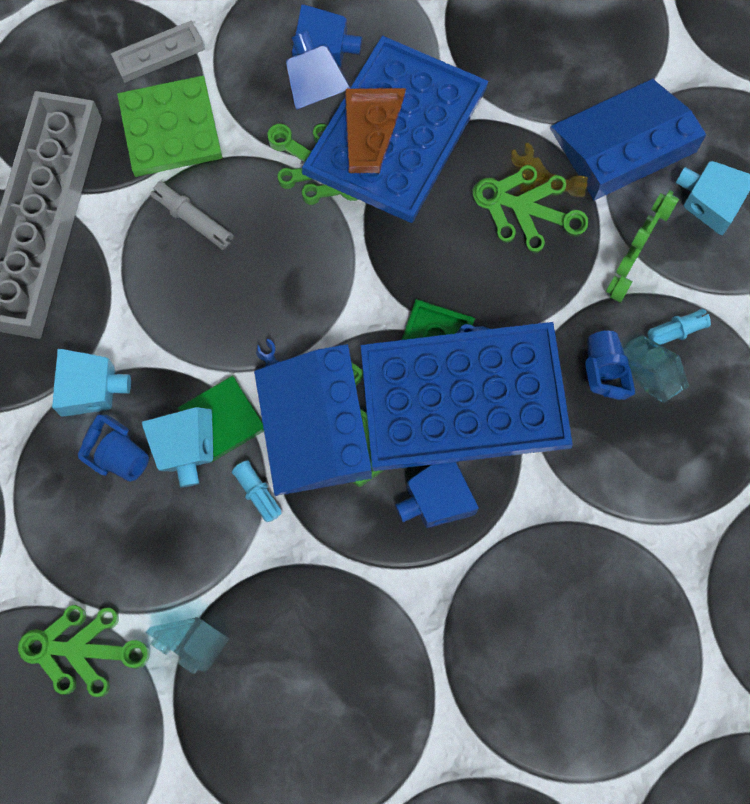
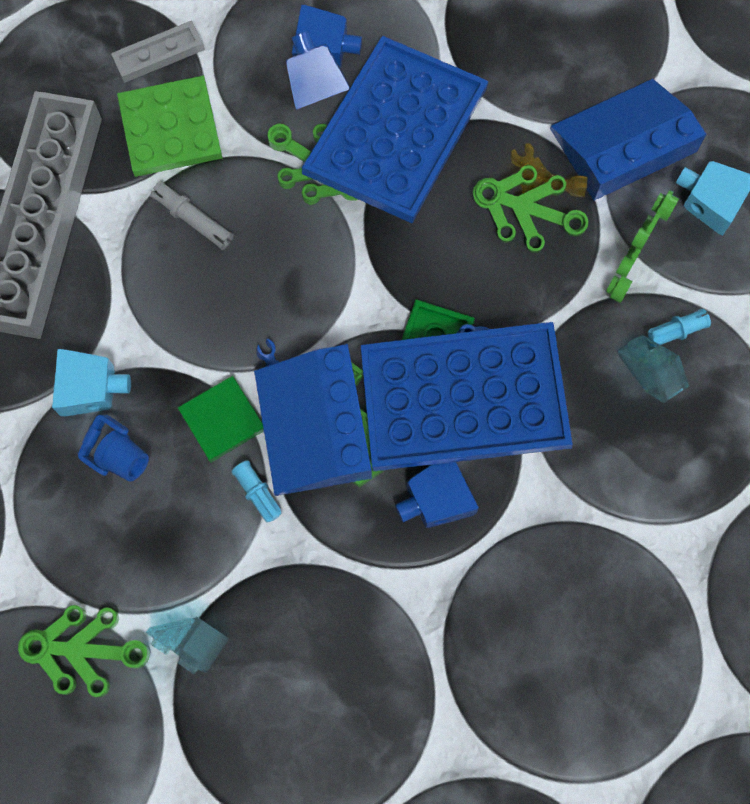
medium azure torso [142,407,213,488] -> none
dark orange wing [345,88,406,173] -> none
blue piece [585,331,635,400] -> none

